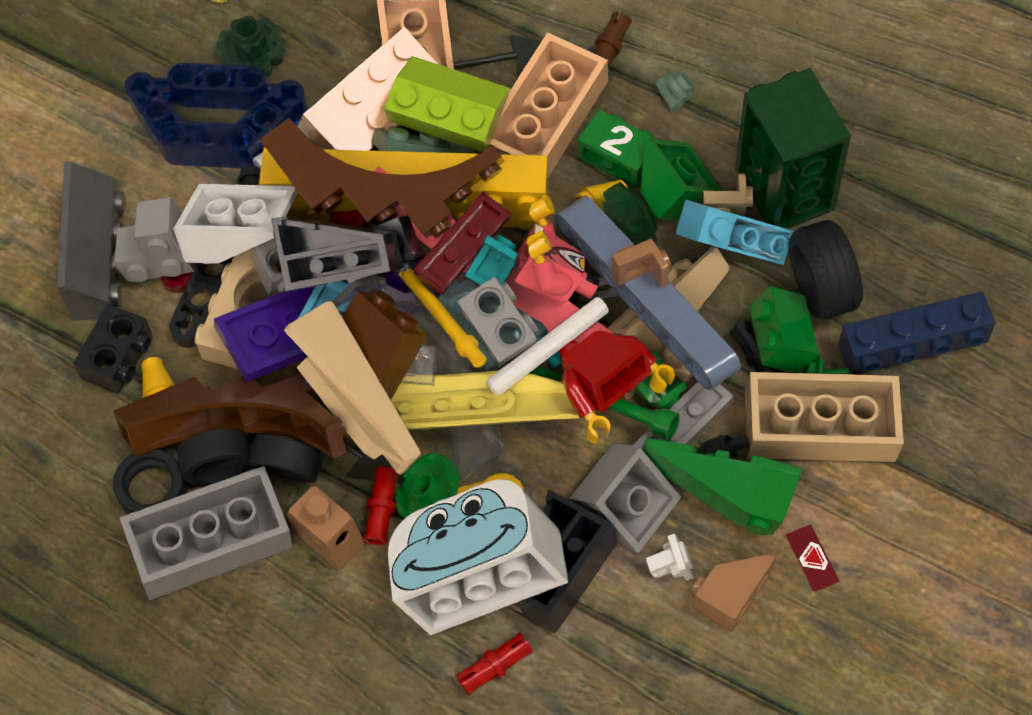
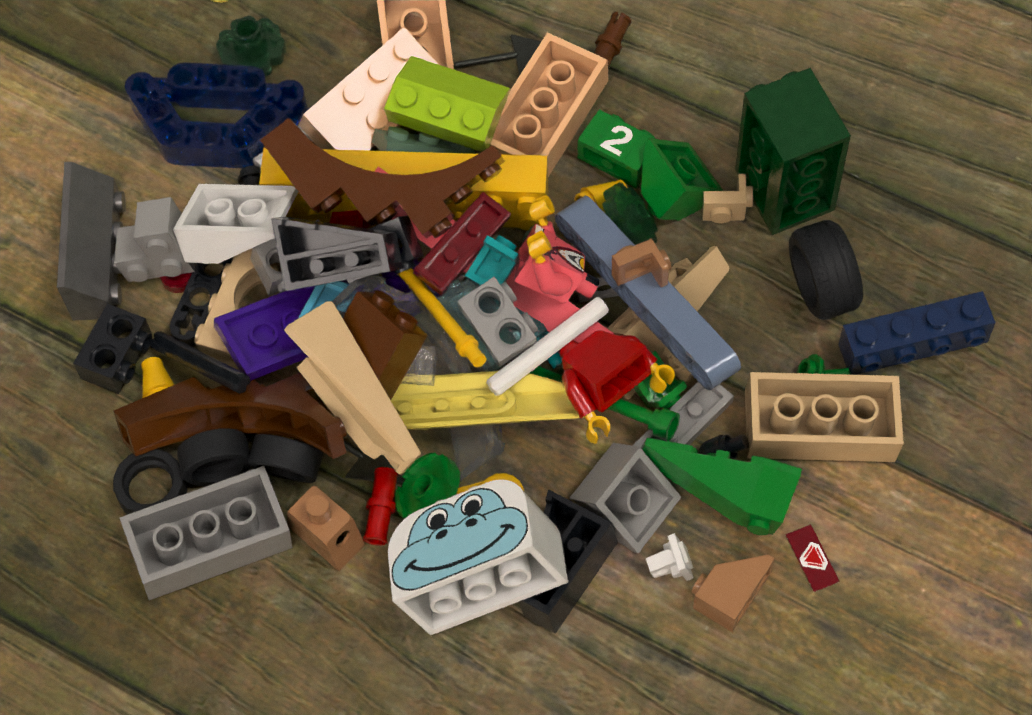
red pin [455,632,533,696] -> none
sand green plate [656,70,694,112] -> none
medium azure slope [675,200,794,265] -> none
black pin [730,320,785,373] -> none
green brick [749,286,819,373] -> none
none -> black axle [150,331,251,394]

